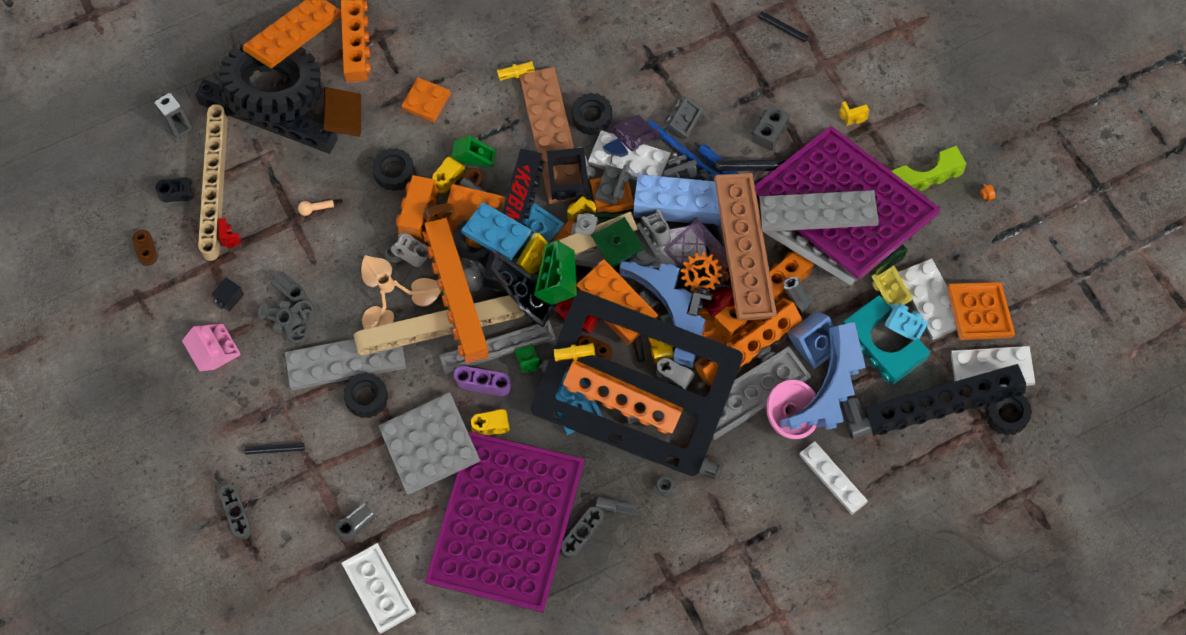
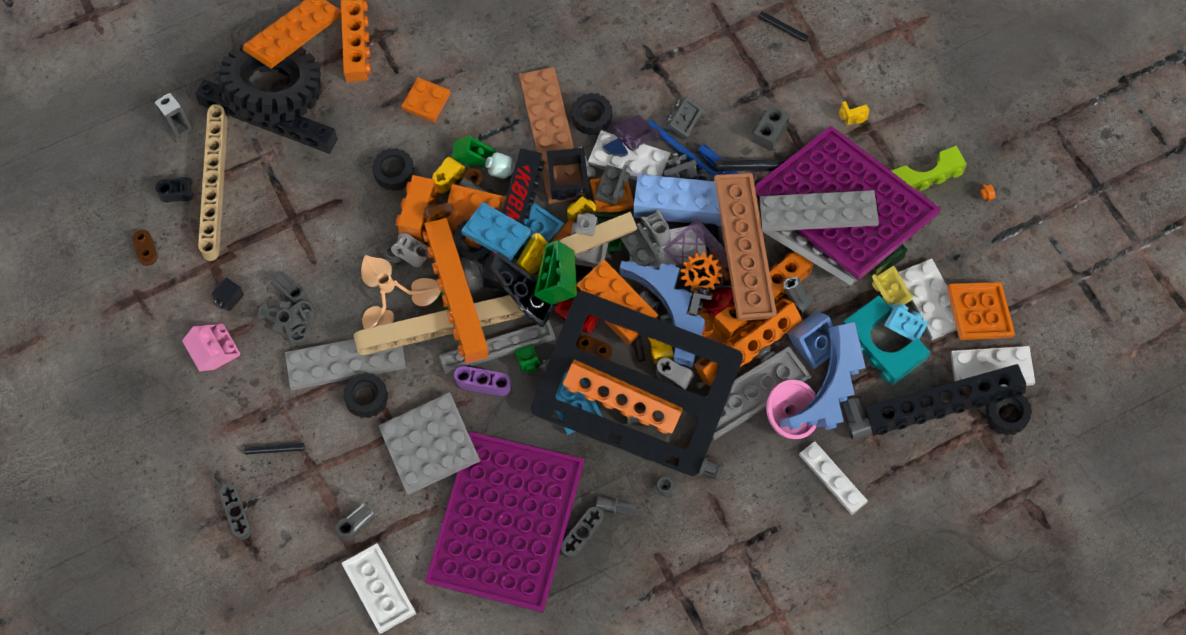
red bracket [218,218,241,248] -> none
light nougat bar [298,200,334,216] -> none
reddish brown tile [323,87,361,137] -> none
yellow piece [471,409,510,436] -> none
yellow pin [497,61,535,81] -> none
yellow pin [554,343,595,362] -> none
dark green plate [592,217,644,268] -> none
none -> light aqua head [485,152,515,179]

